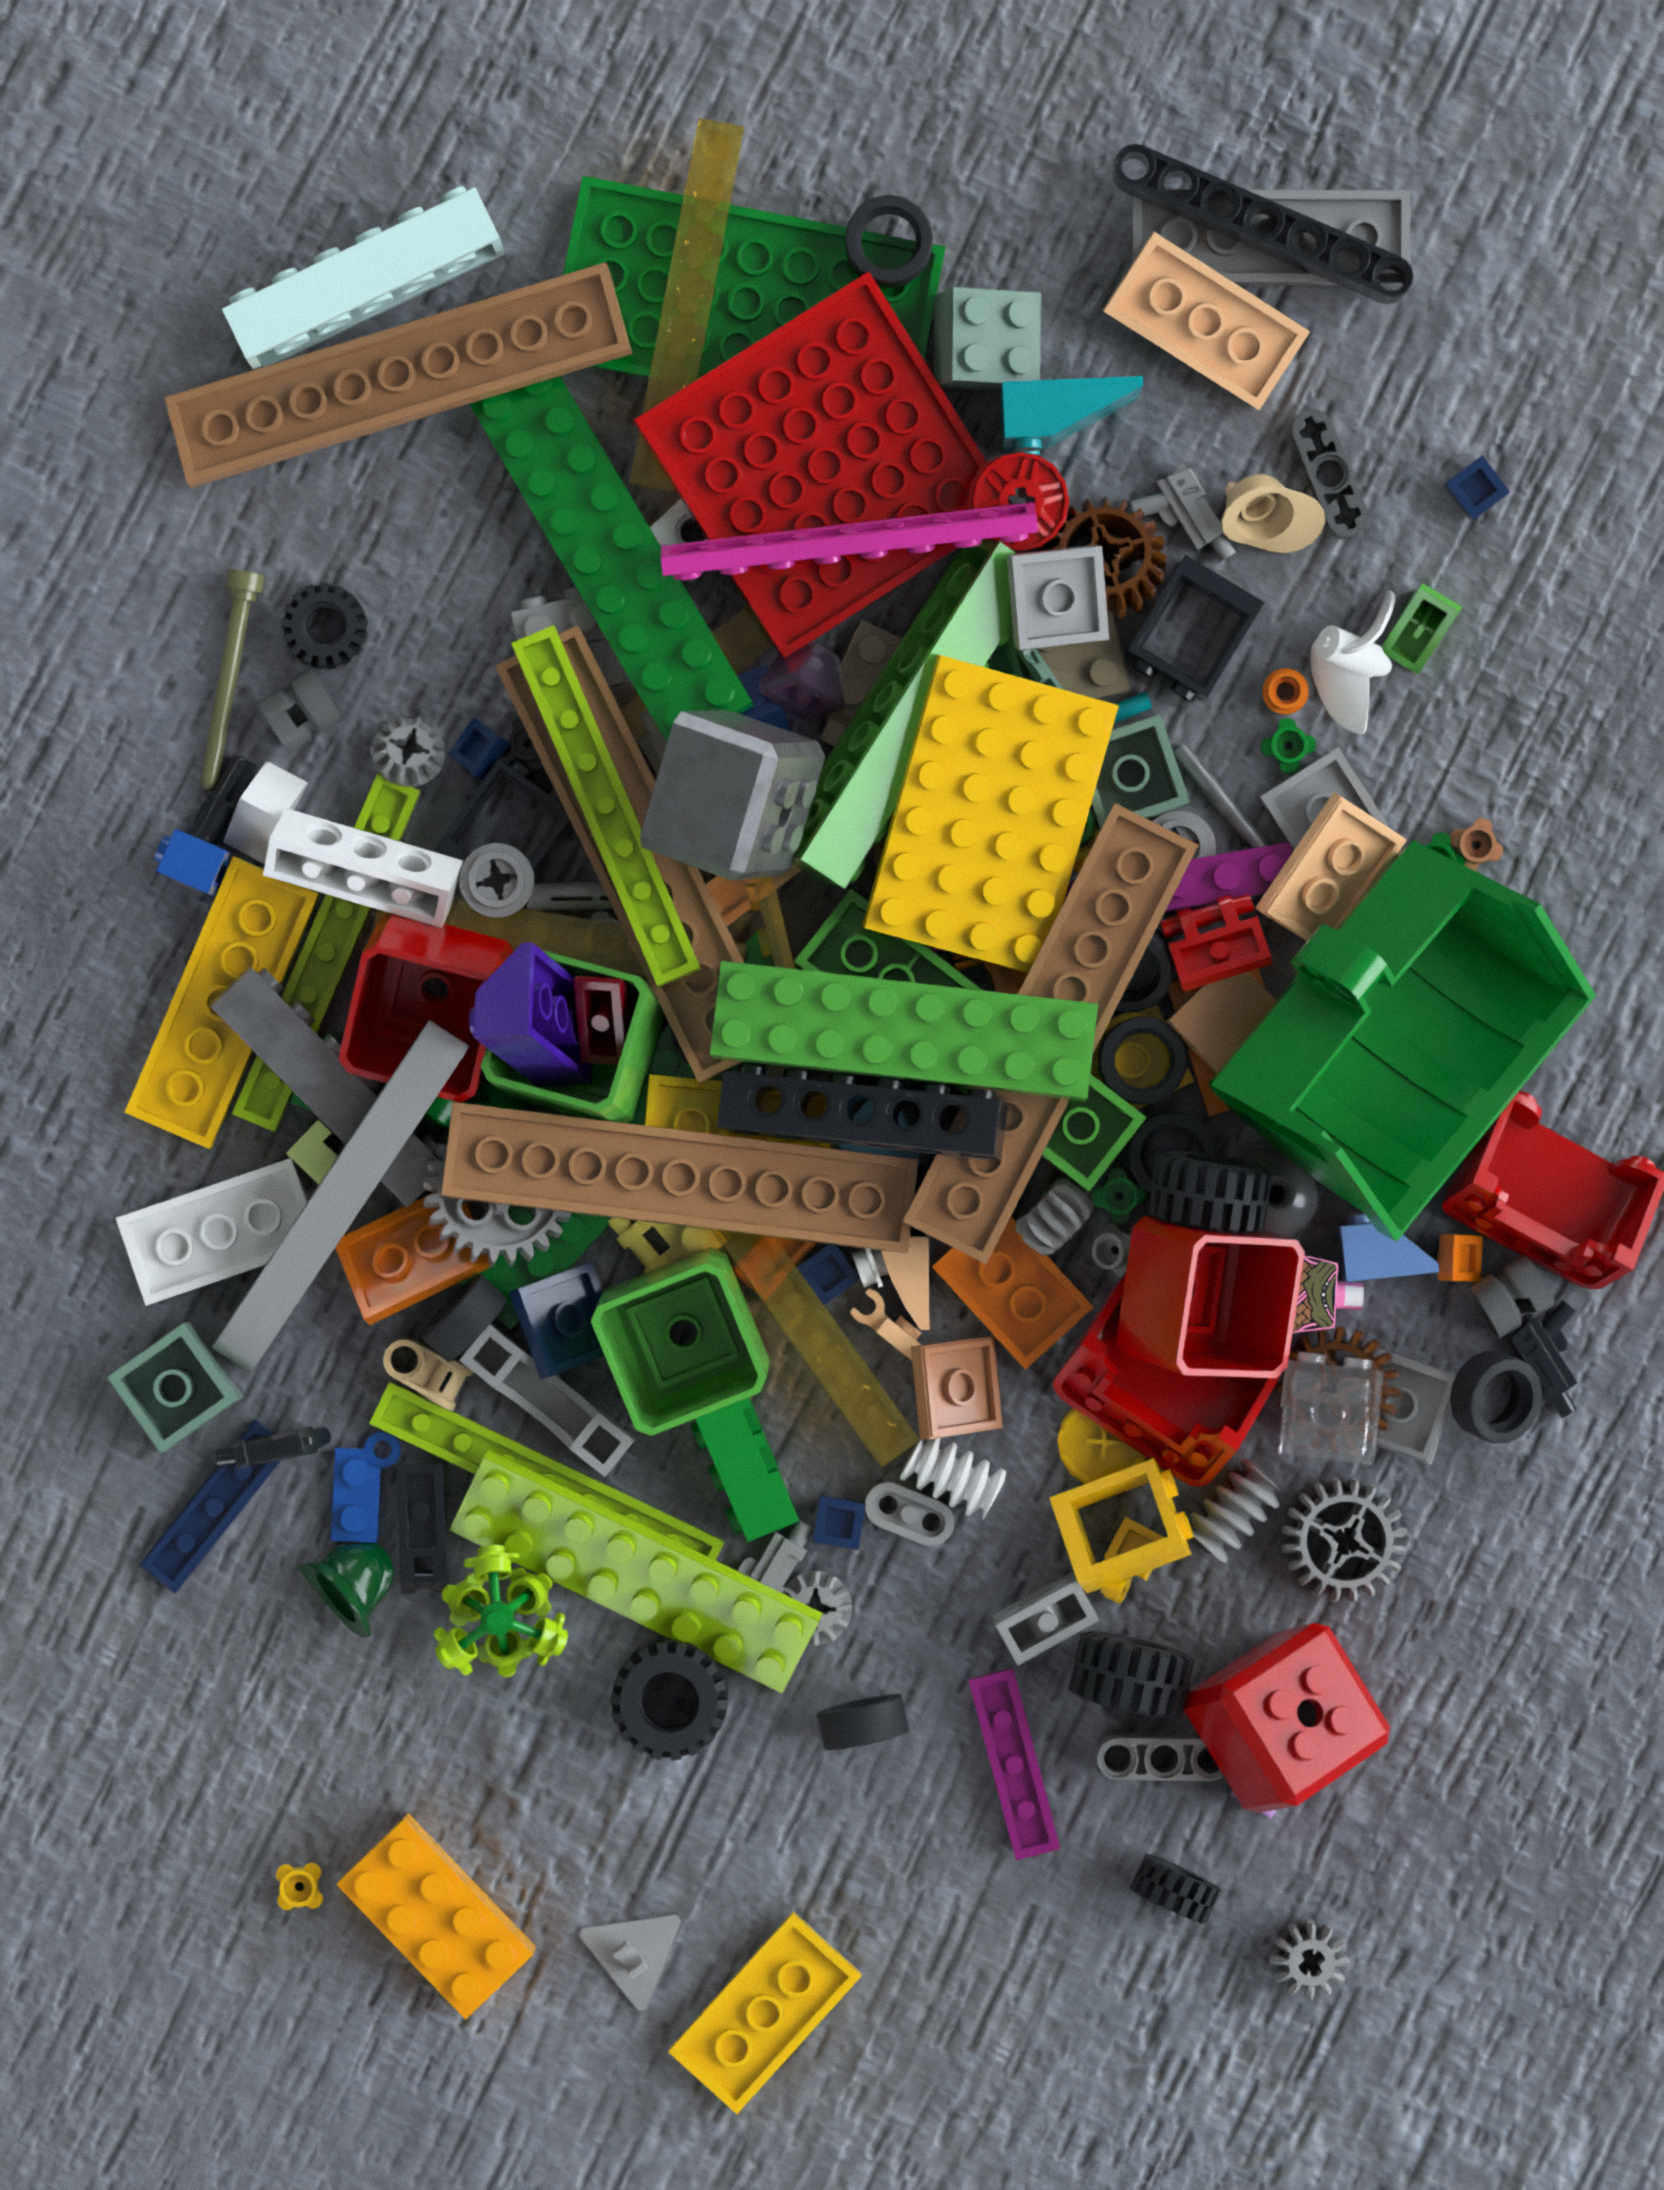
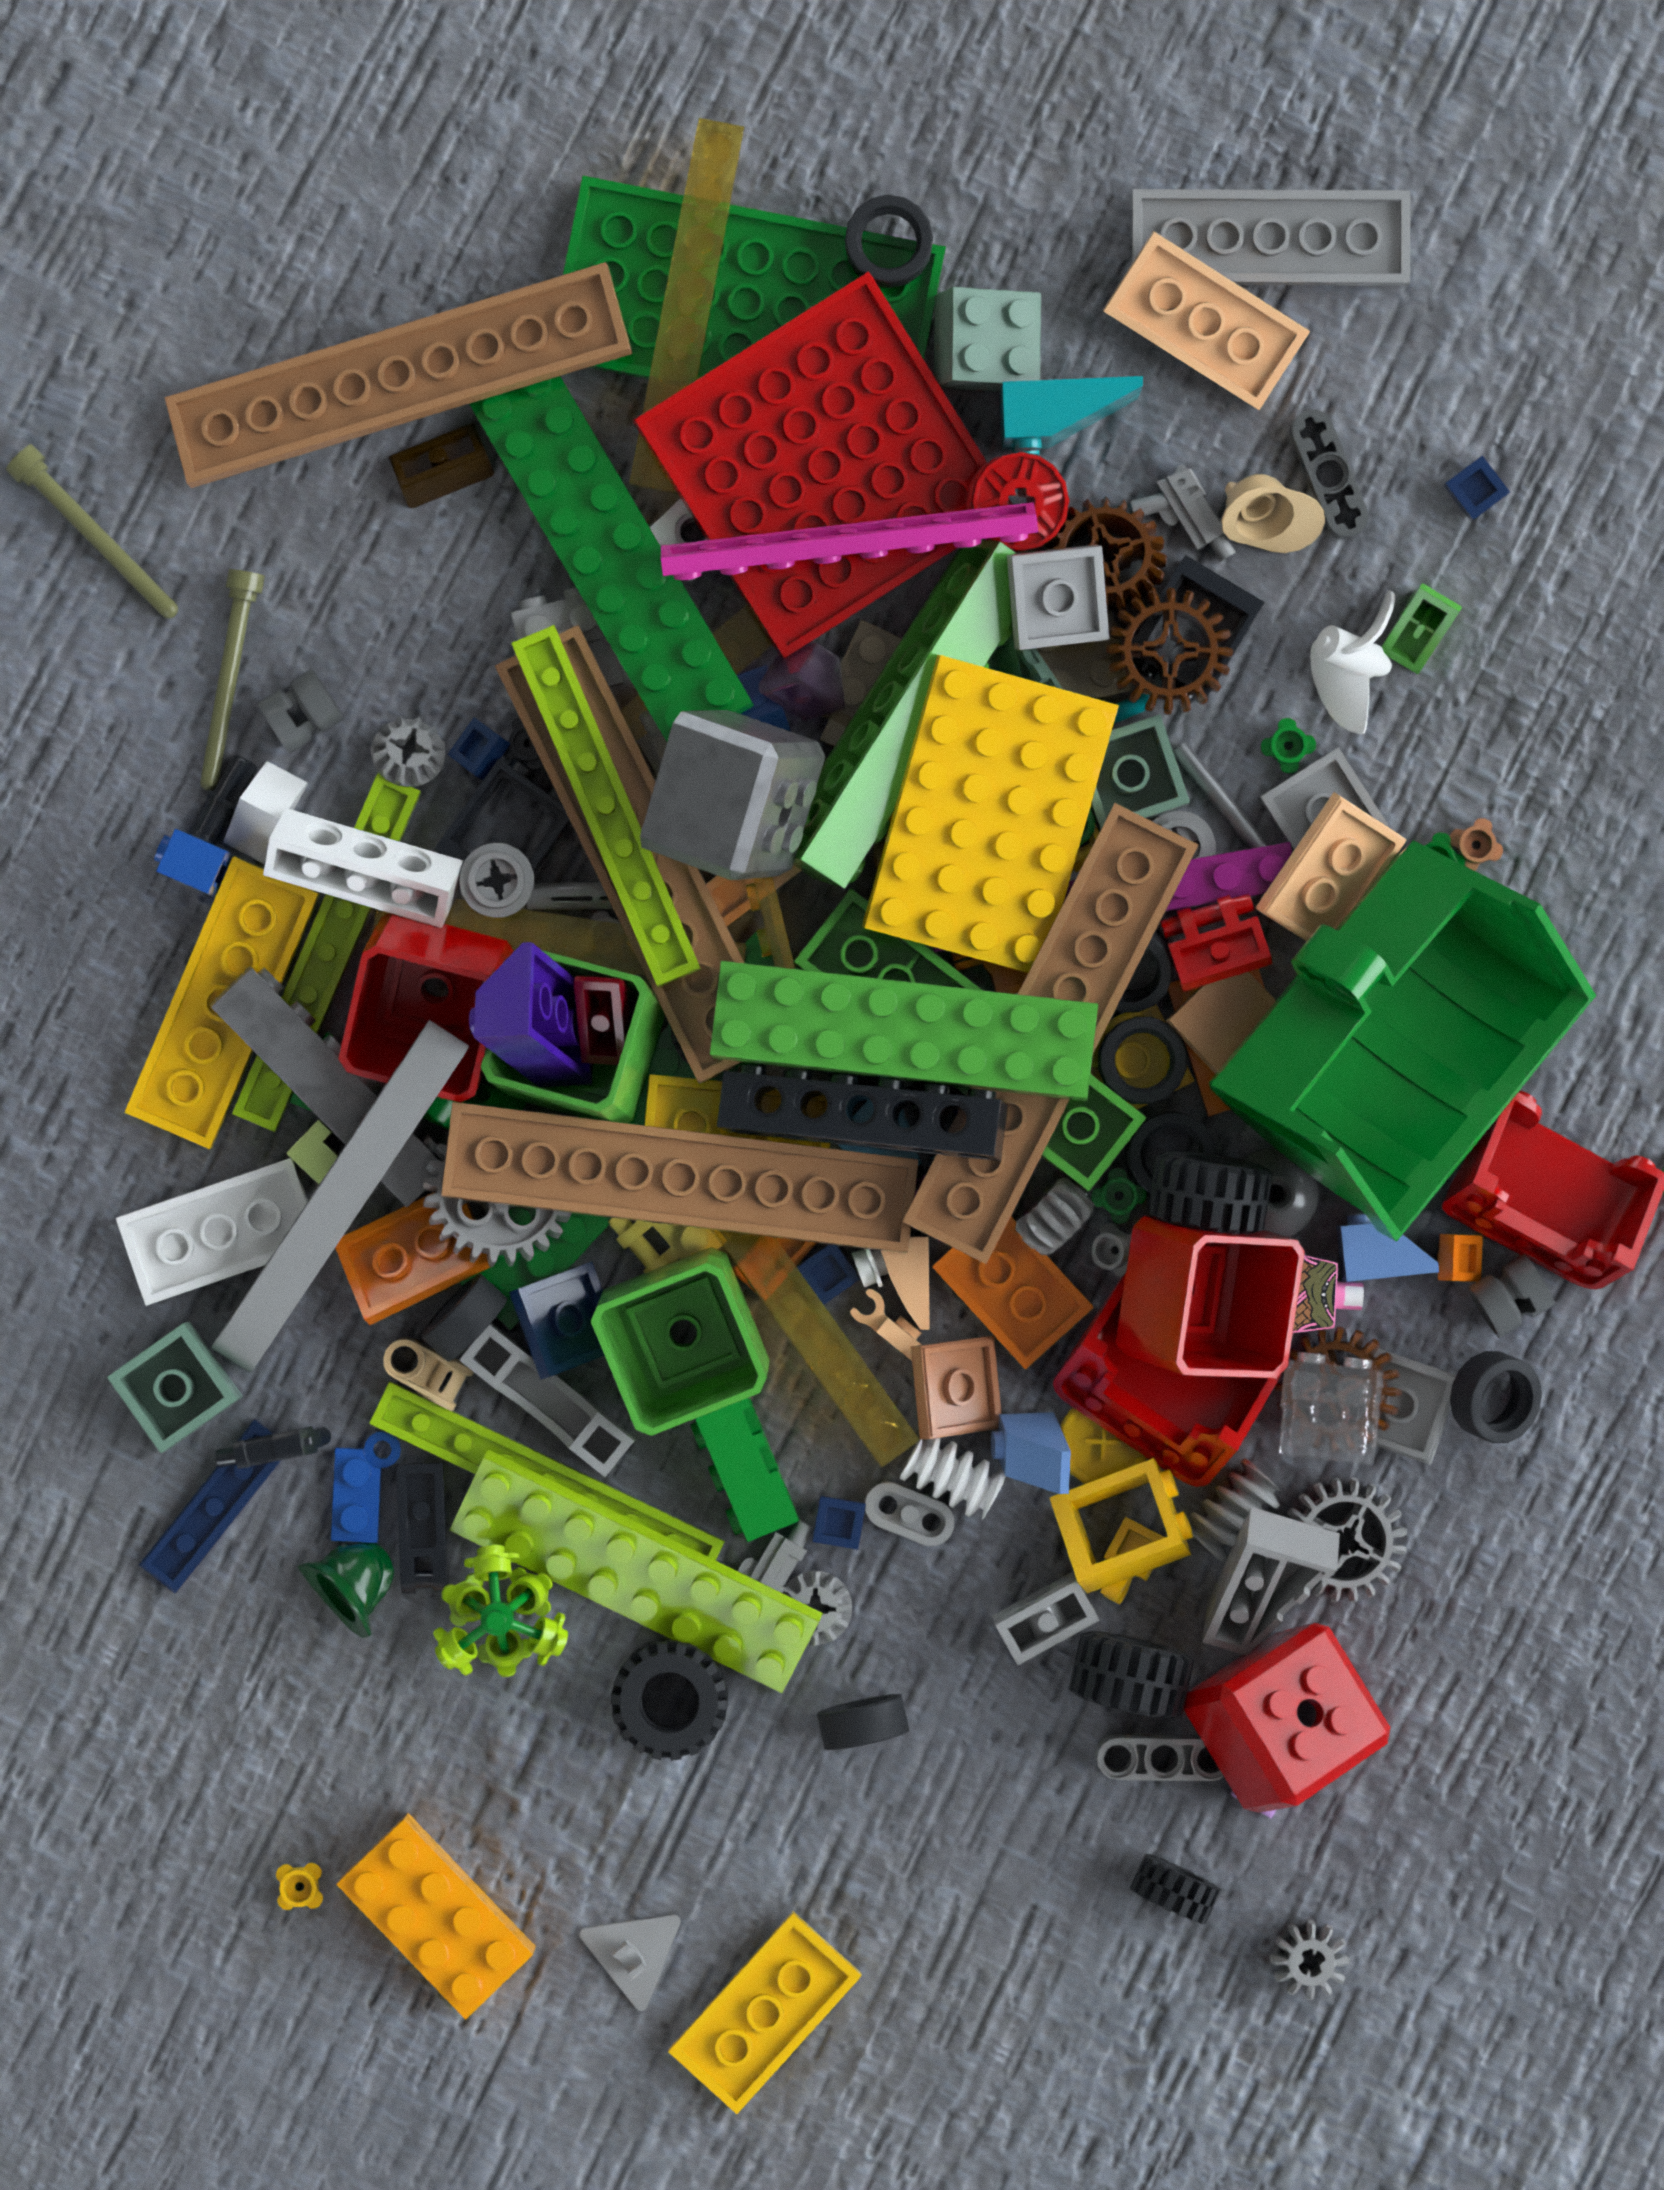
light aqua brick [222,187,505,370] -> none
black tyre [282,583,368,670] -> none
magenta plate [968,1667,1061,1861] -> none
black beam [1112,144,1414,304] -> none
orange plate [1262,668,1309,715] -> none
black piece [1507,1300,1578,1418] -> none
none -> olive piece [5,444,178,619]
none -> dark brown slope [388,422,494,508]
none -> medium blue slope [991,1412,1071,1494]
none -> reddish brown gear [1106,588,1233,715]
none -> light grey wedge [1203,1507,1340,1655]

